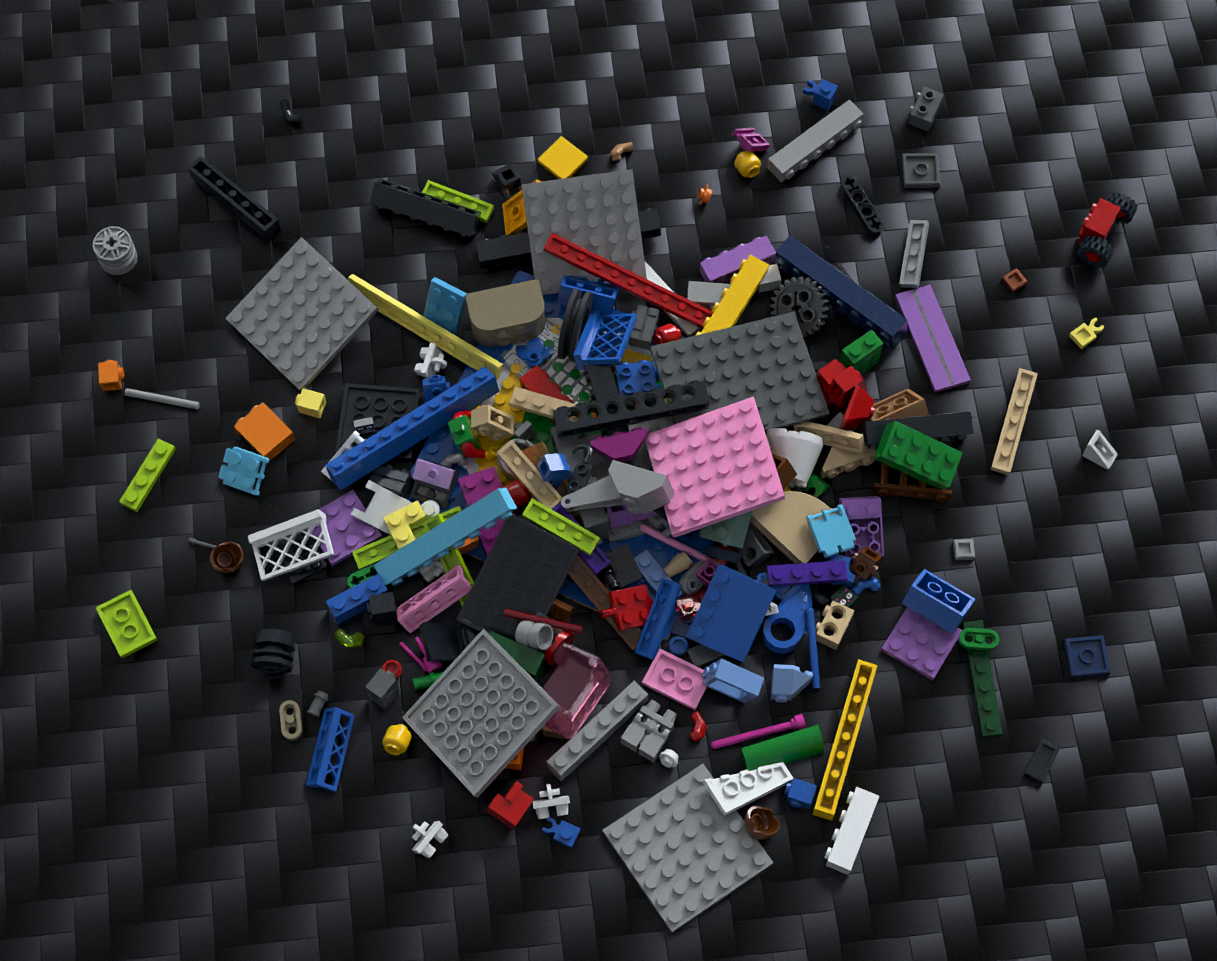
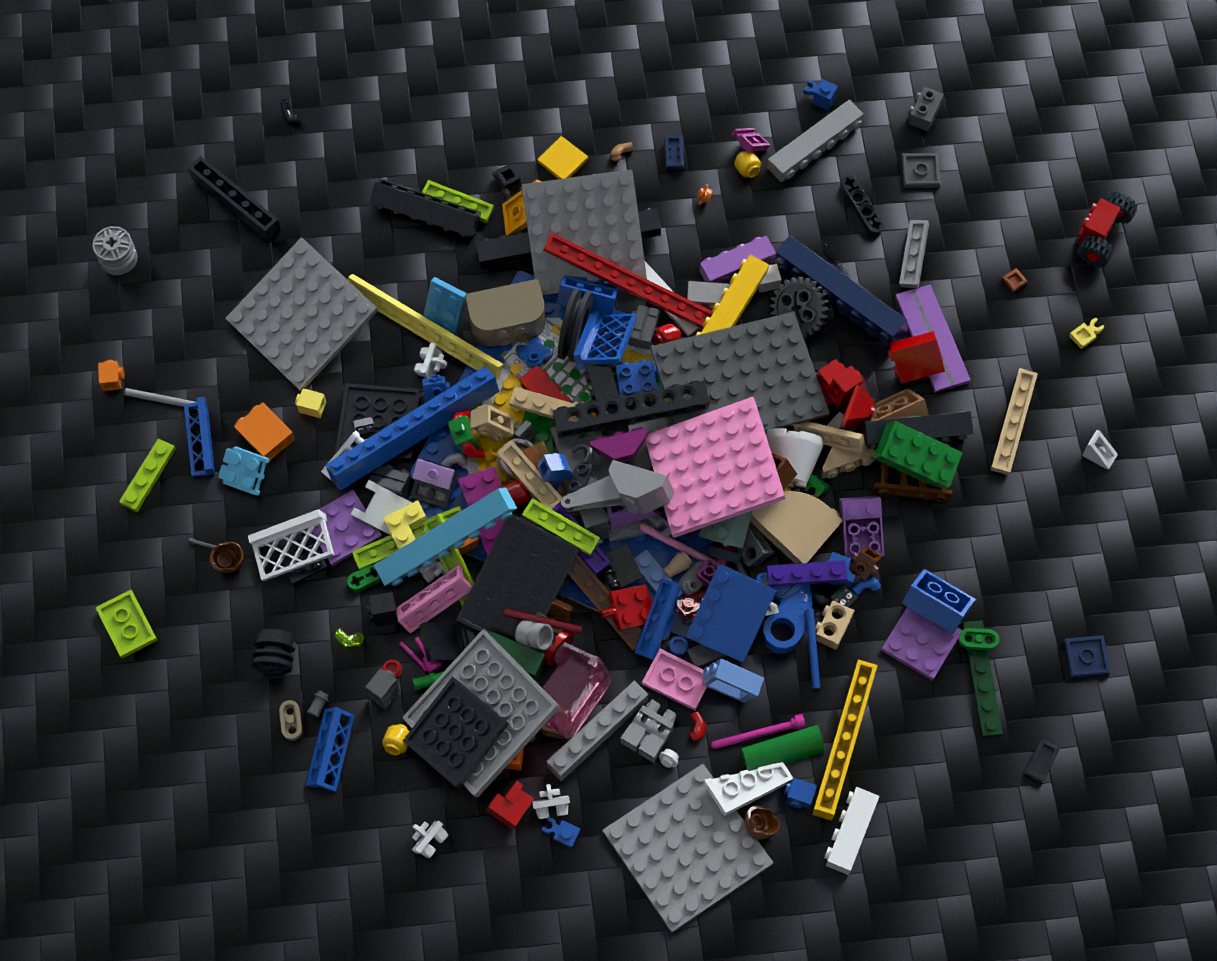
blue brick [326,574,388,625] -> none
white plate [421,500,440,519] -> none
light blue slope [771,664,813,703] -> none
medium azure plate [806,504,856,558] -> none
green brick [839,330,883,375] -> none
light grey tile [953,539,975,560] -> none
none -> blue fence [184,397,215,477]
none -> black plate [403,676,510,789]
none -> dark blue plate [664,135,684,170]
none -> red brick [888,331,945,383]

